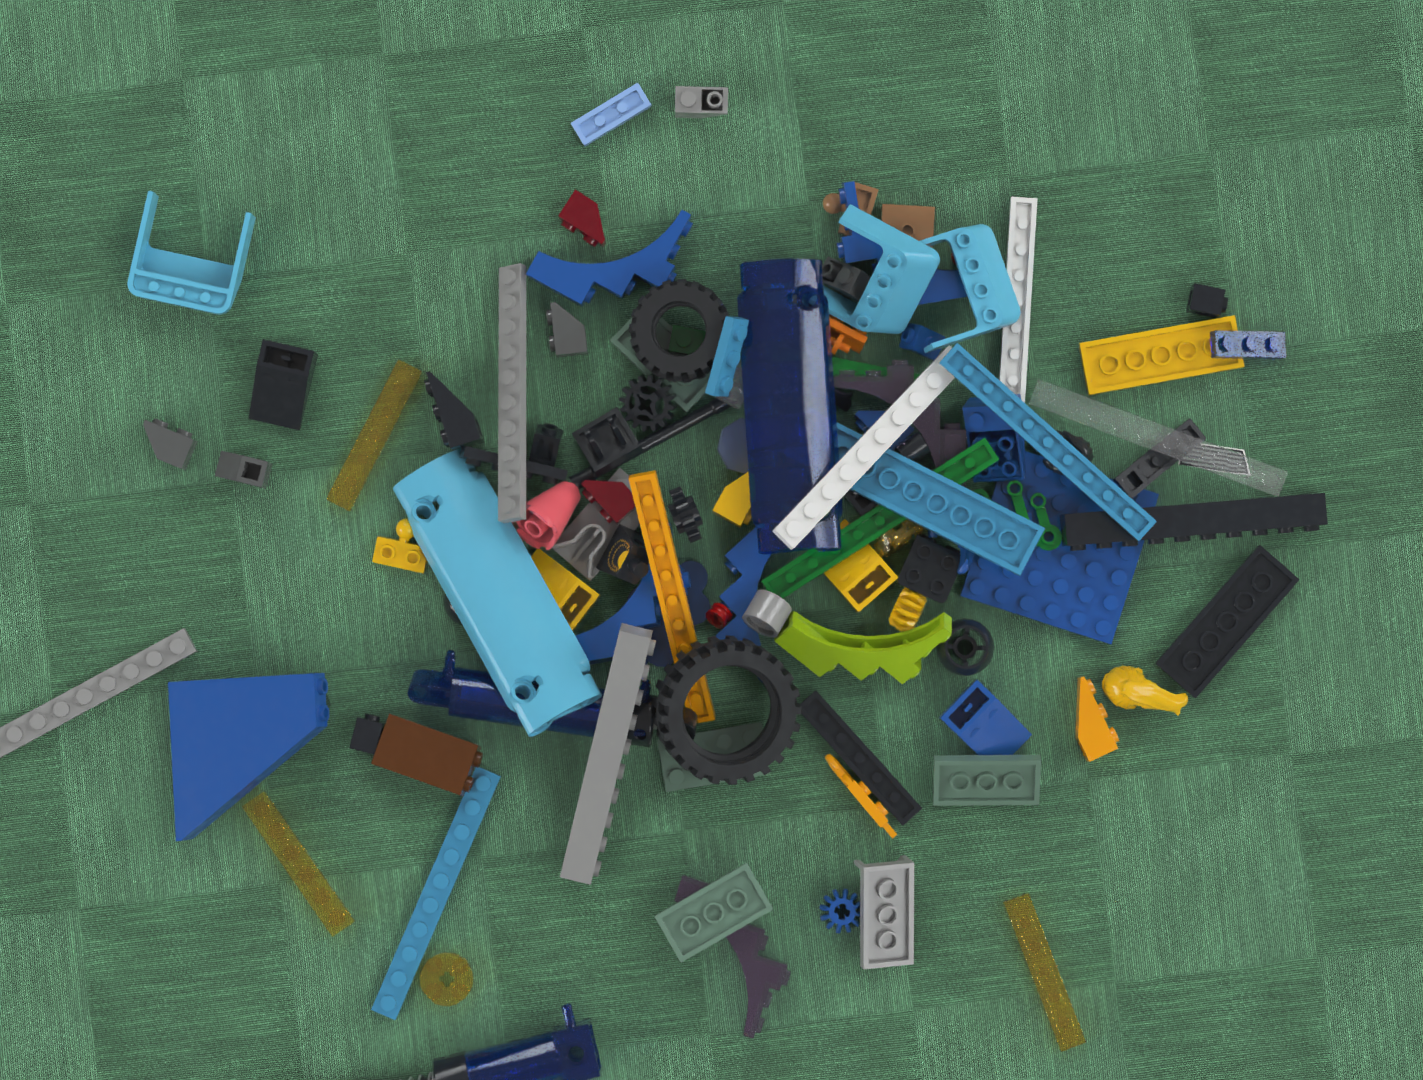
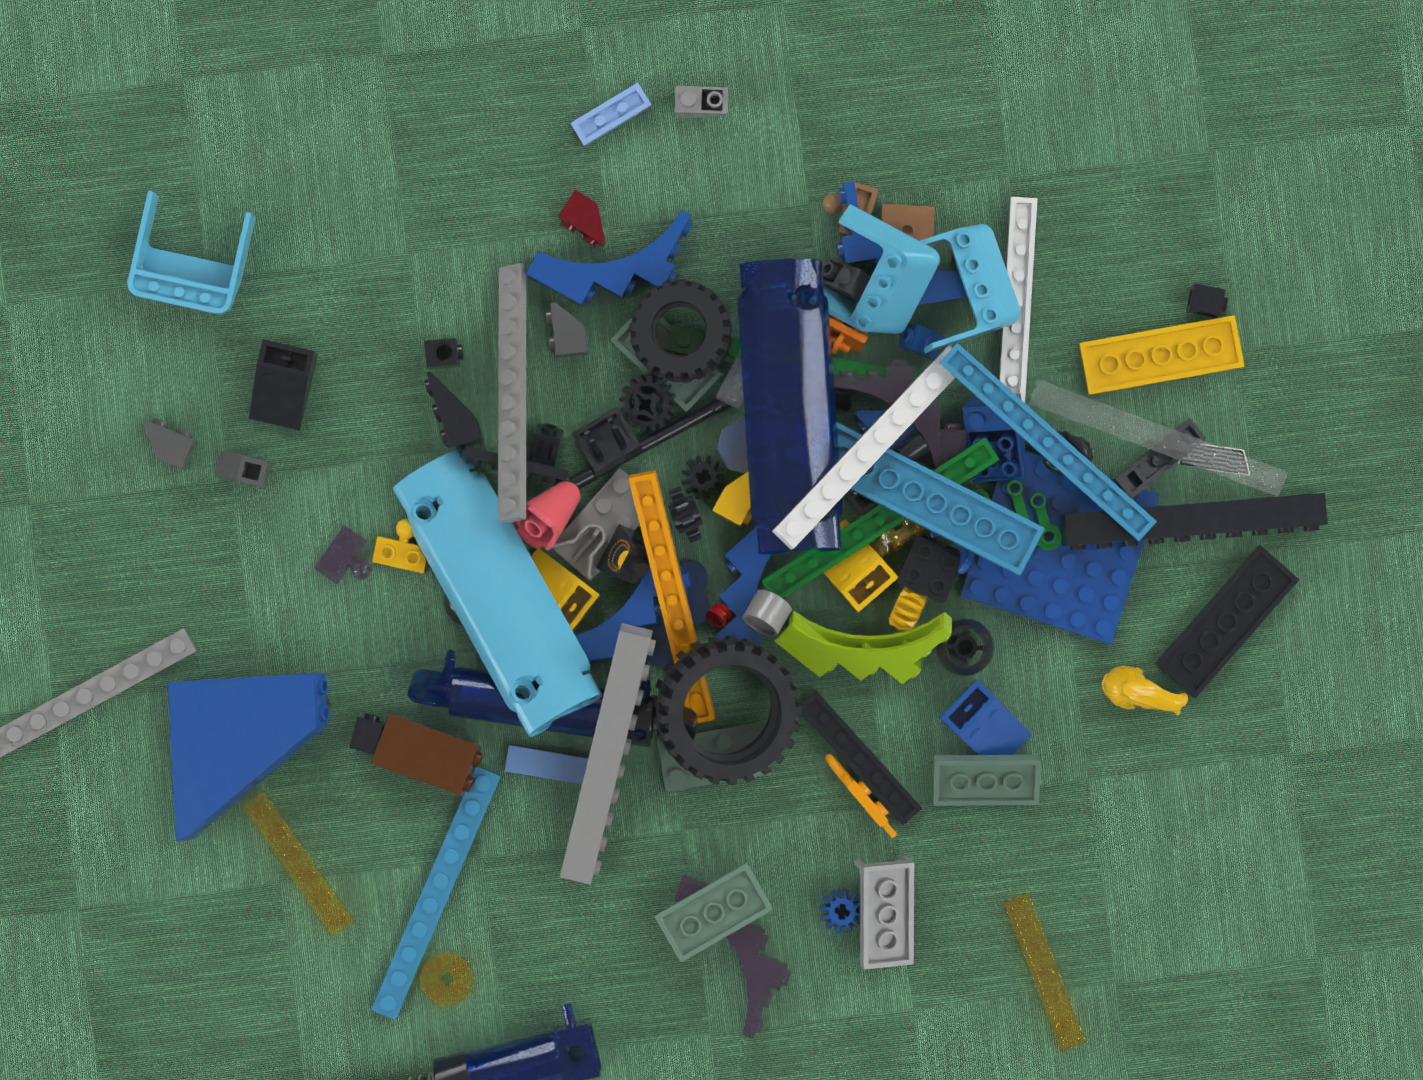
clear yellow plate [326,359,423,512] -> none
dark red slope [581,480,636,525] -> none
dark azure plate [705,316,749,397] -> none
light orange slope [1075,676,1119,762] -> none
clear blue plate [1210,330,1286,359] -> none
none -> clear purple plate [314,525,372,584]
none -> black brick [424,338,464,369]
none -> medium blue tile [505,745,588,784]
none -> black gear [681,455,725,500]

